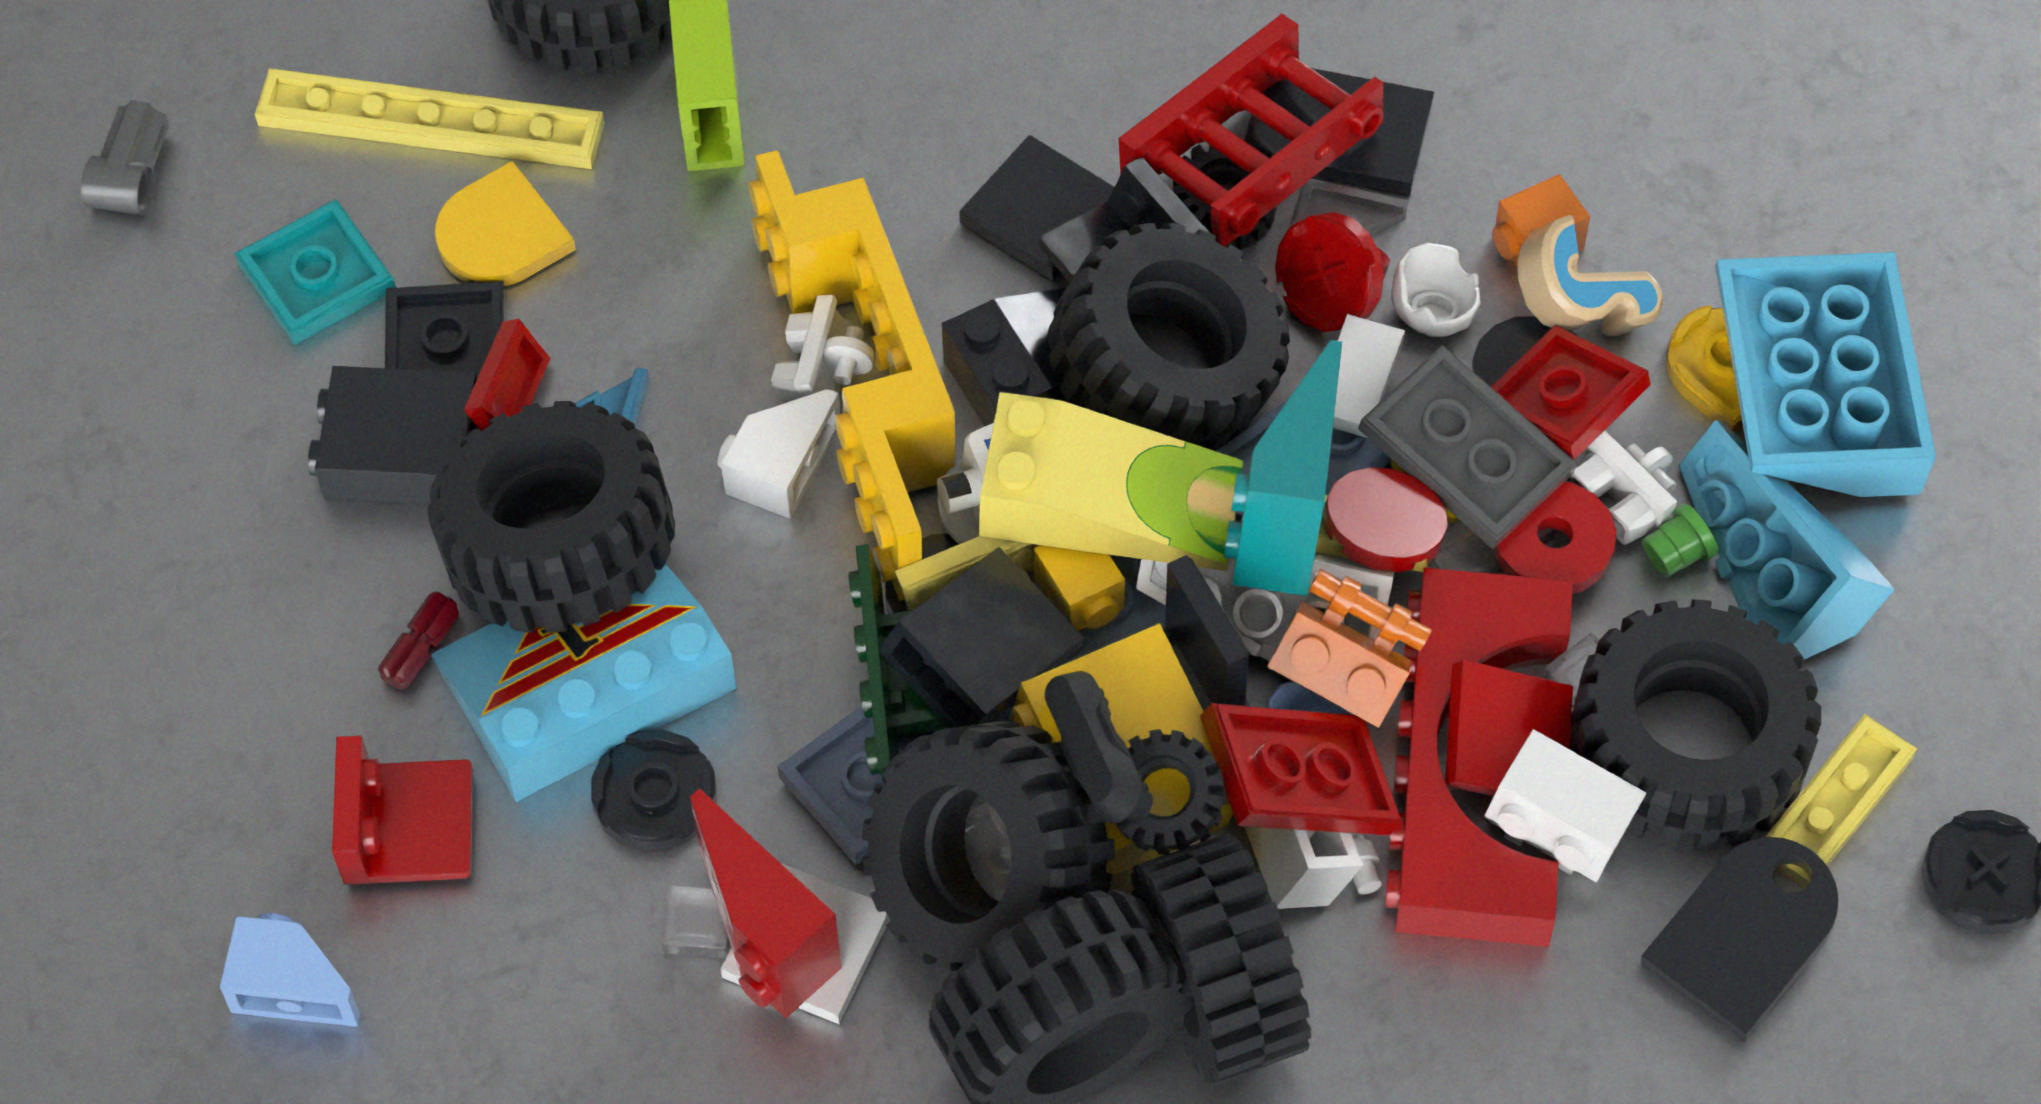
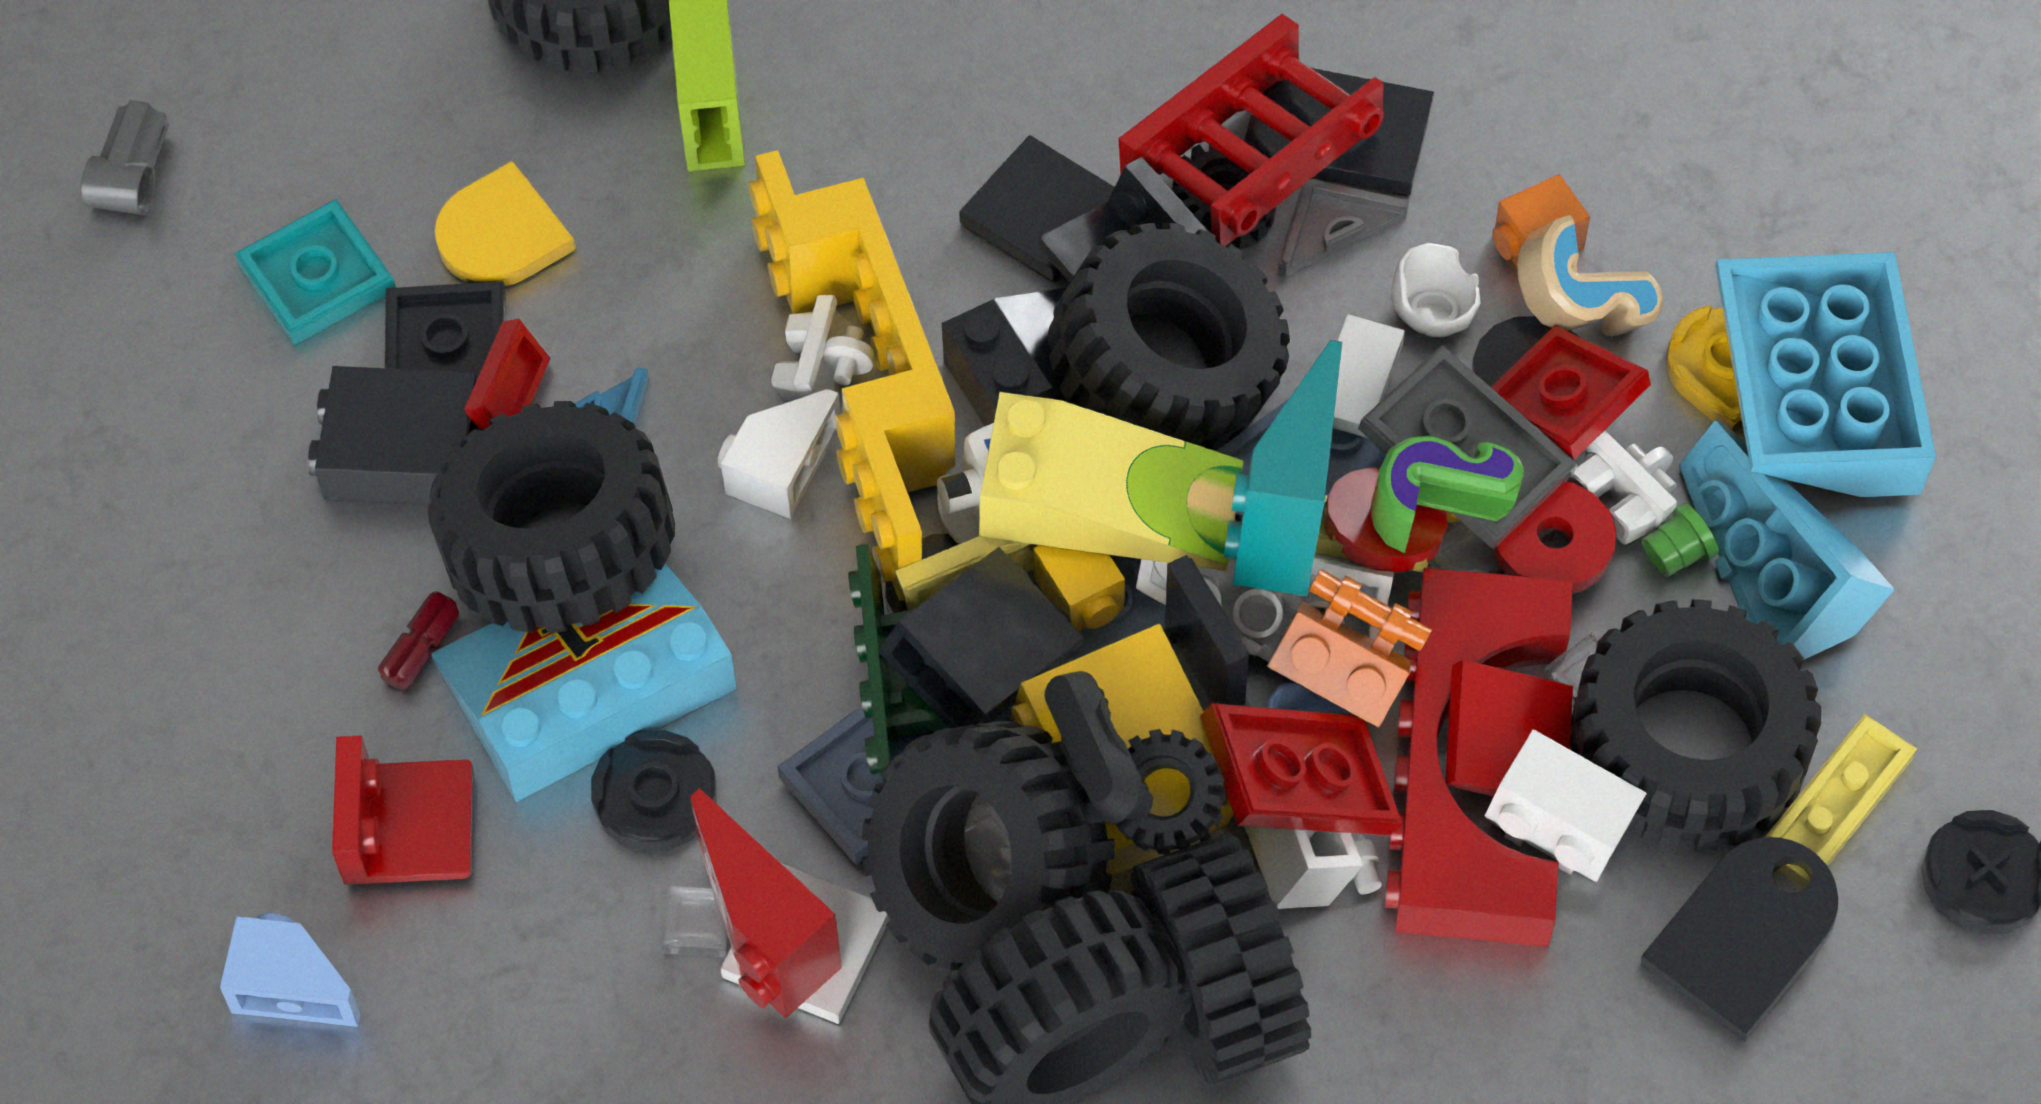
light yellow tile [255,68,605,170] -> none
red tile [1275,212,1390,332] -> none
none -> bright green animal [1371,435,1524,553]

